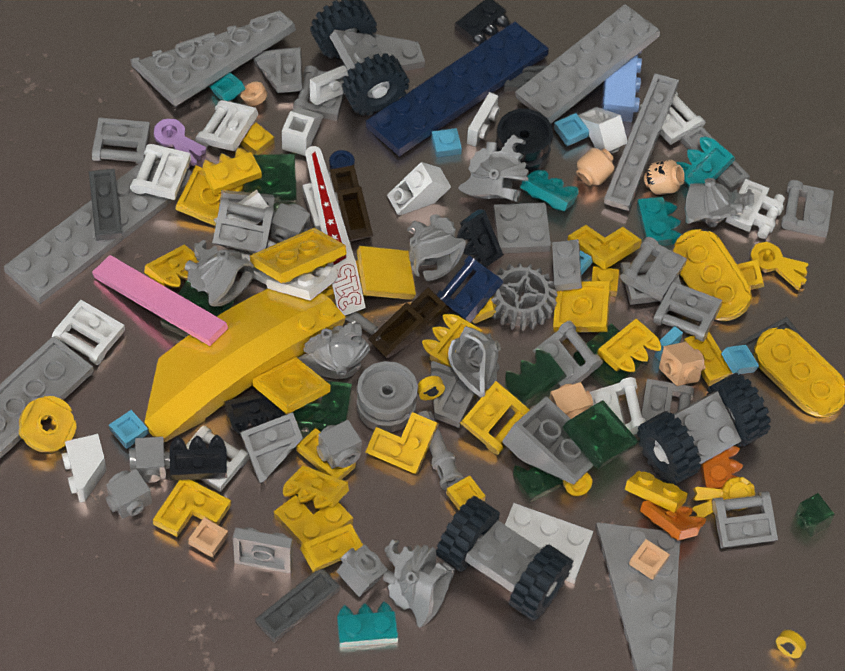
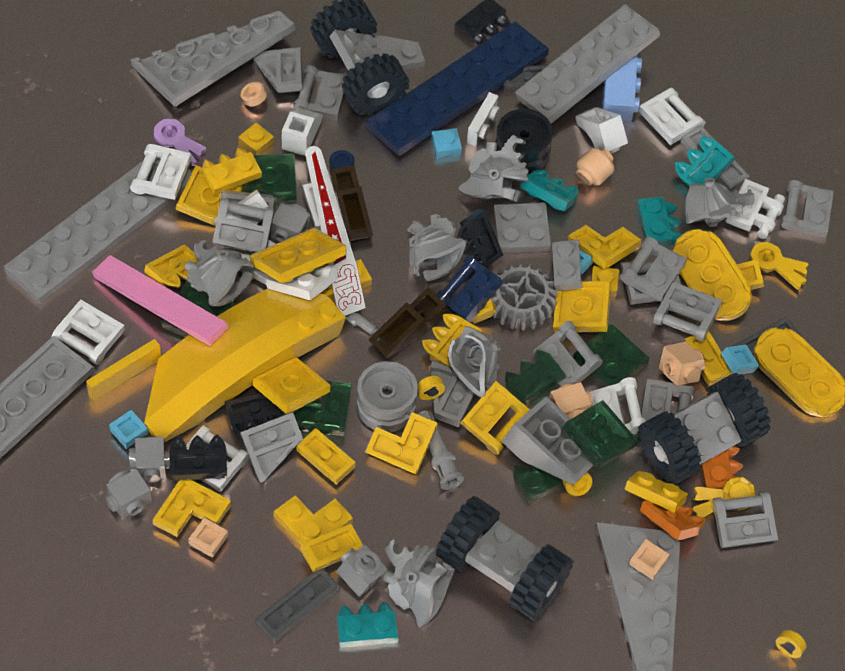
yellow plate [18,396,76,453] -> none
white slope [62,434,106,503] -> none
dark grey tile [89,169,122,241] -> none
light grey plate [92,118,150,165] -> none
white plate [195,100,258,151] -> none
teal plate [210,73,246,102] -> none
light grey plate [233,527,293,574] -> none
yellow plate [283,465,349,508] -> none
light grey helmet [298,323,370,379] -> none
white plate [310,65,349,105] -> none
light grey brick [316,420,362,469] -> none
yellow tile [356,246,416,300] -> none
white slope [387,162,451,215] -> none
yellow plate [446,475,486,510] -> none
white plate [505,503,593,584] -> none
medium azure plate [554,113,589,146] -> none
yellow plate [597,318,661,372] -> none
light grey plate [604,73,679,211] -> none
light nougat head [644,160,685,195] -> none
medium azure plate [654,326,683,361] -> none
clear green plate [795,493,835,537] -> none
none -> yellow tile [86,339,161,401]

